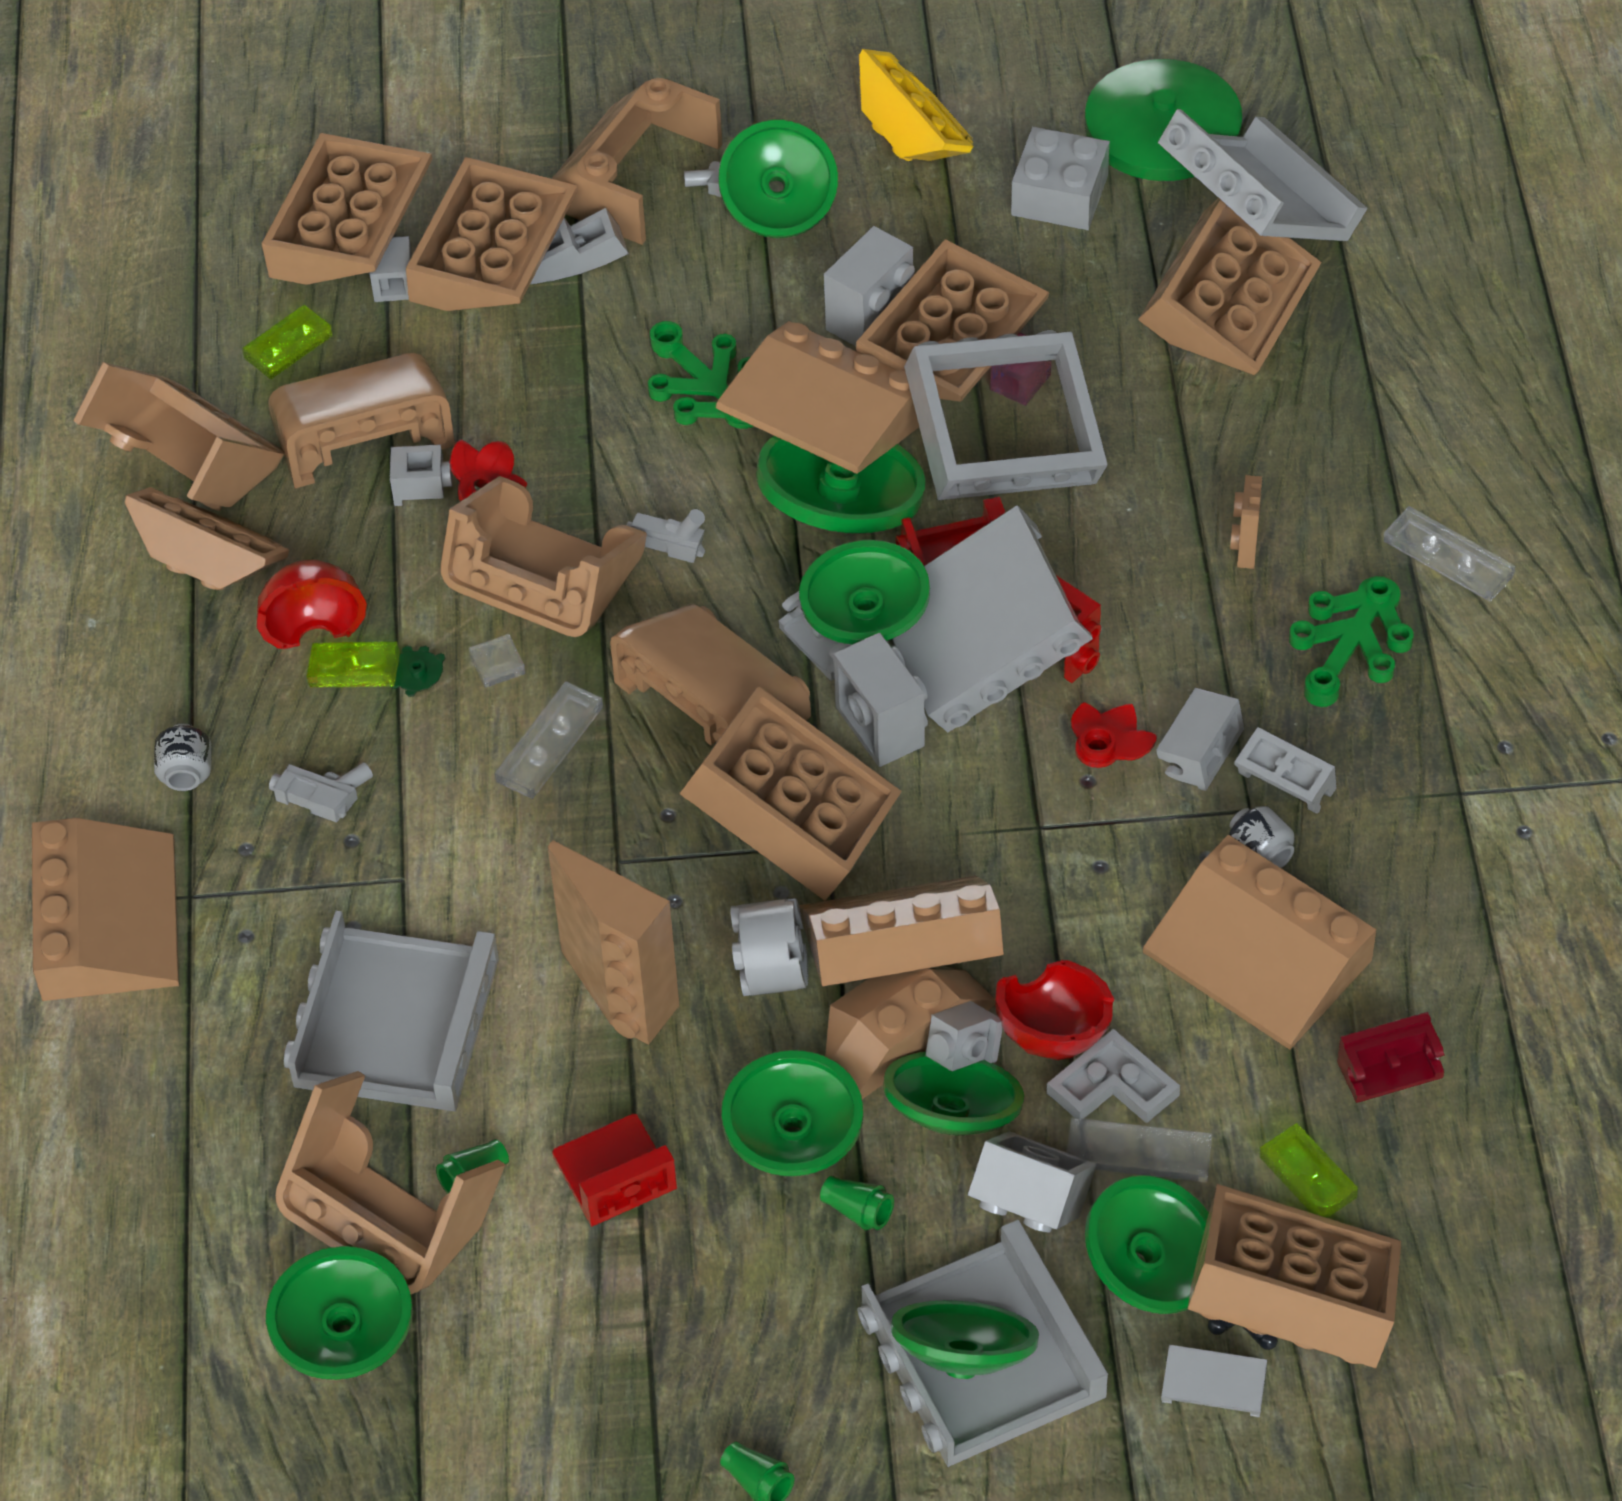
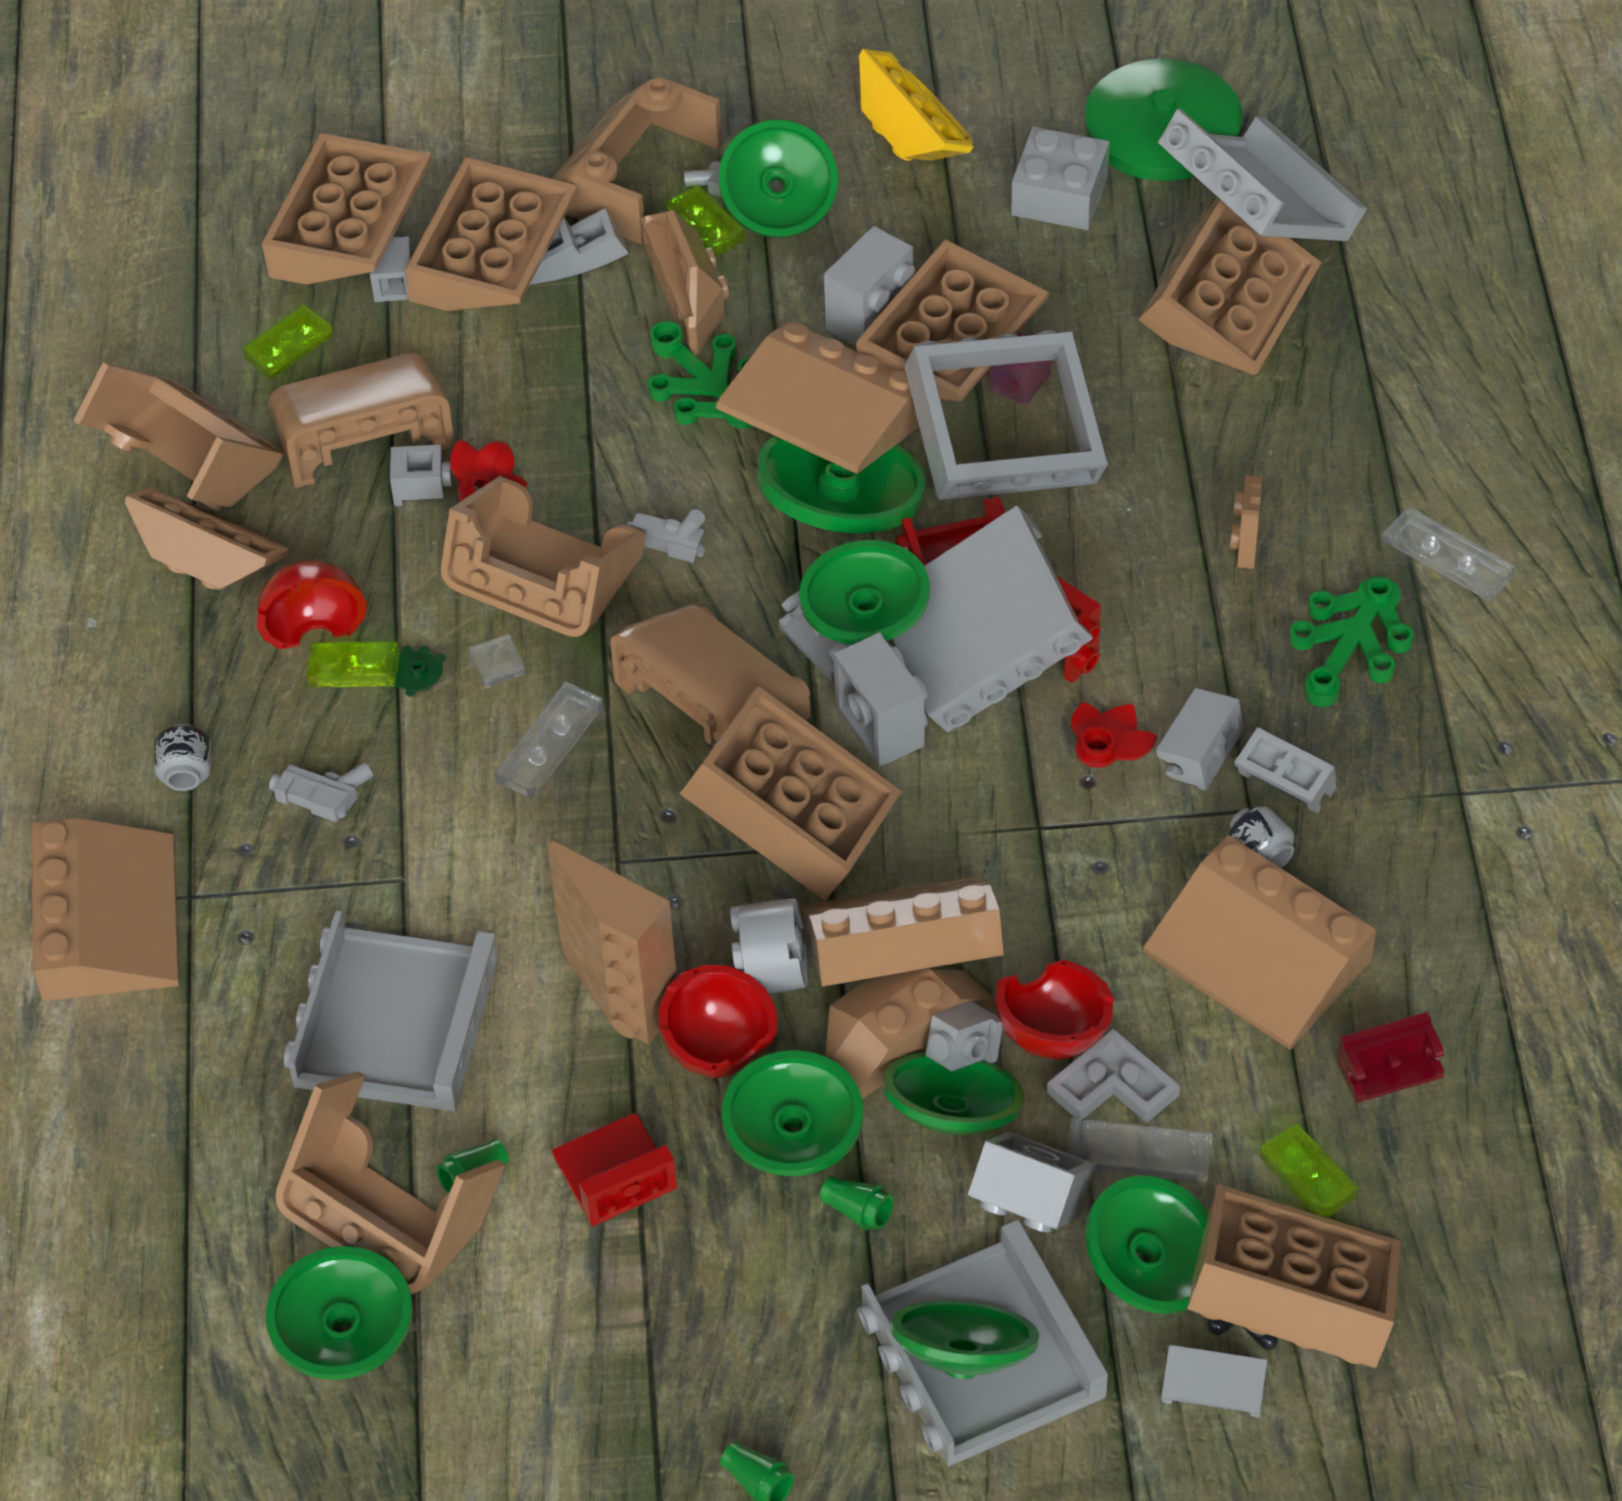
none -> medium nougat wedge [641,210,729,355]
none -> red cylinder [659,965,777,1079]
none -> clear neon green plate [666,185,745,258]

